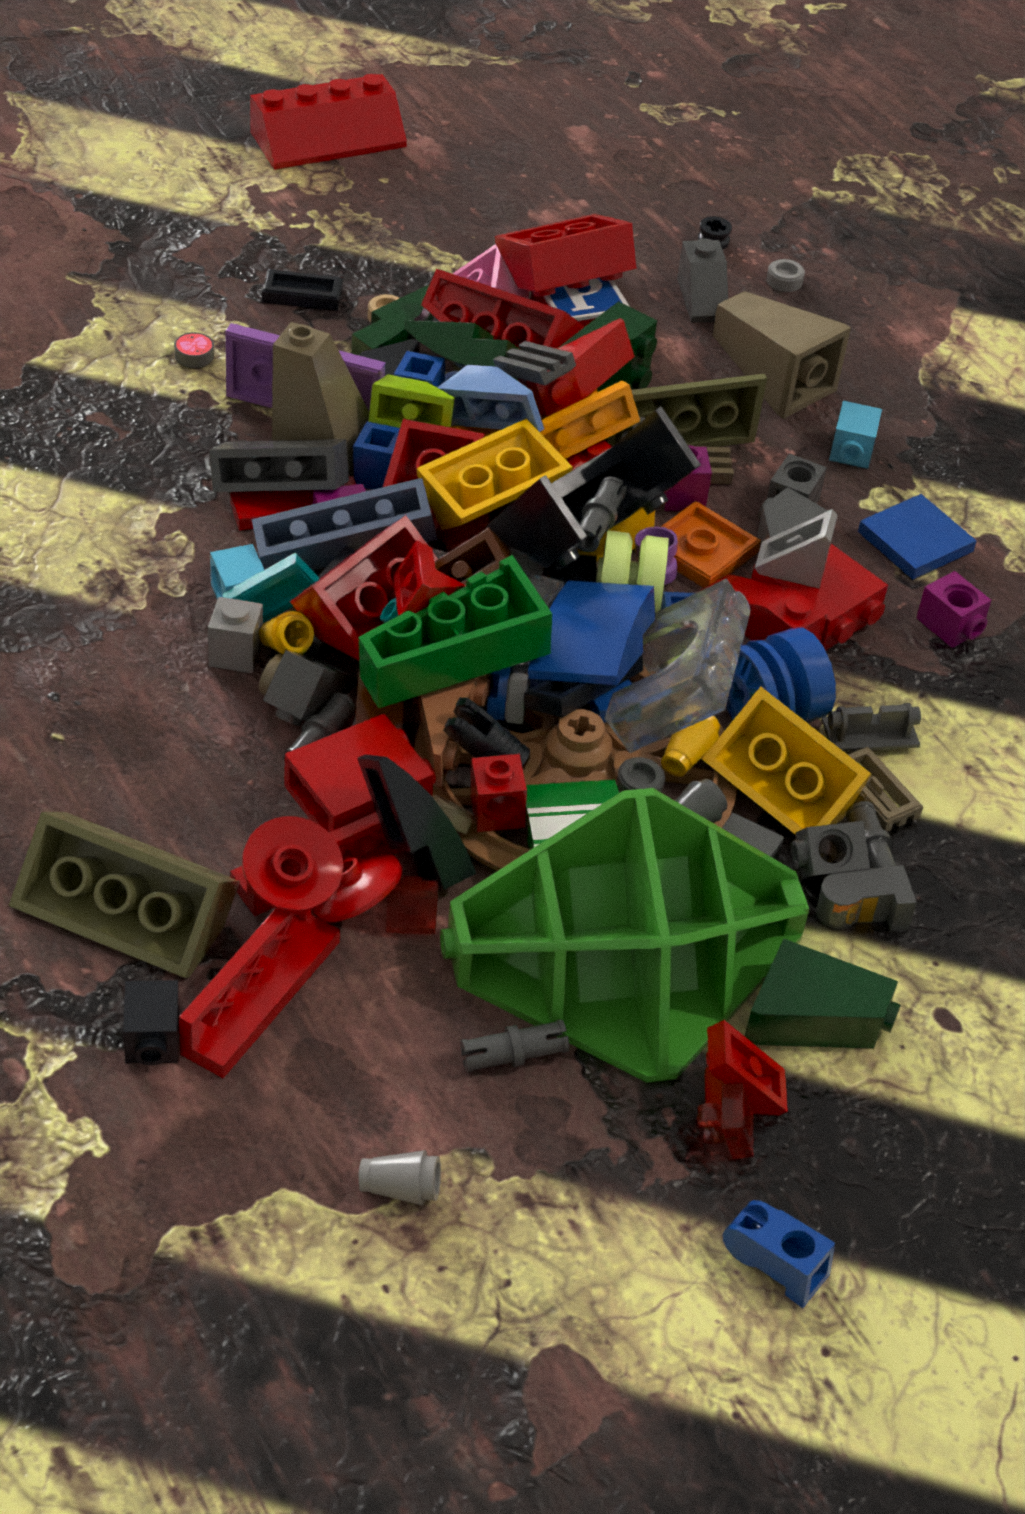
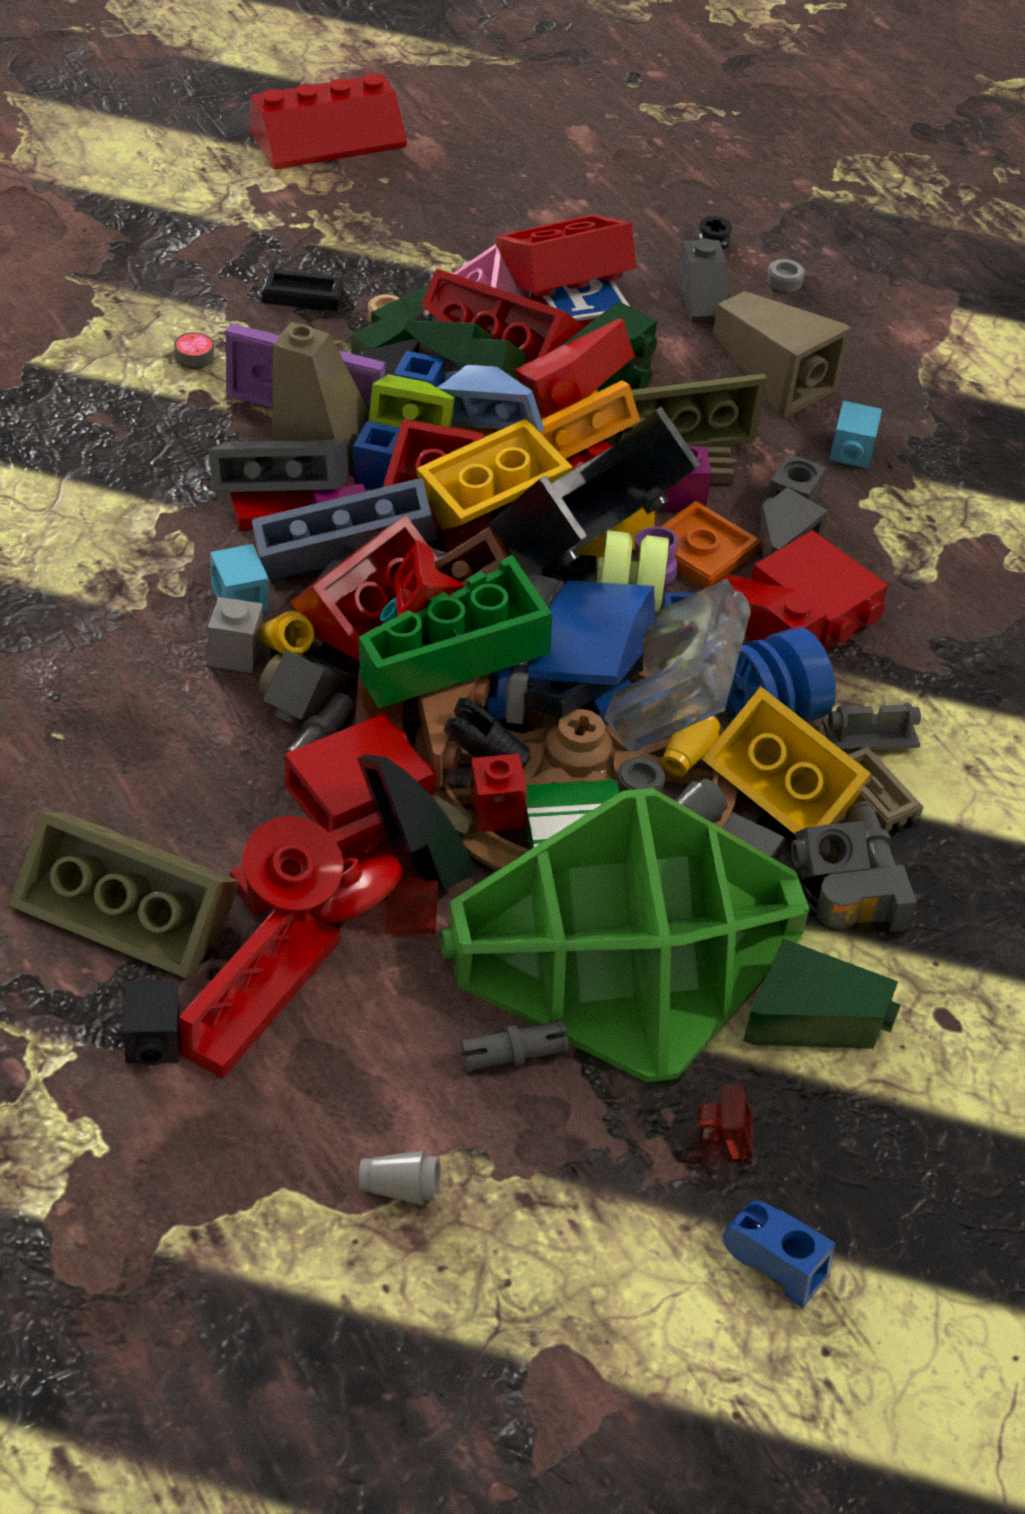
teal tile [223,553,320,623] -> none
dark grey tile [493,341,576,385] -> none
dark grey pin [578,476,627,553] -> none
red slope [705,1020,788,1116] -> none
light grey slope [754,509,838,588] -> none
blue tile [858,494,977,580] -> none
magenta brick [916,571,992,648] -> none

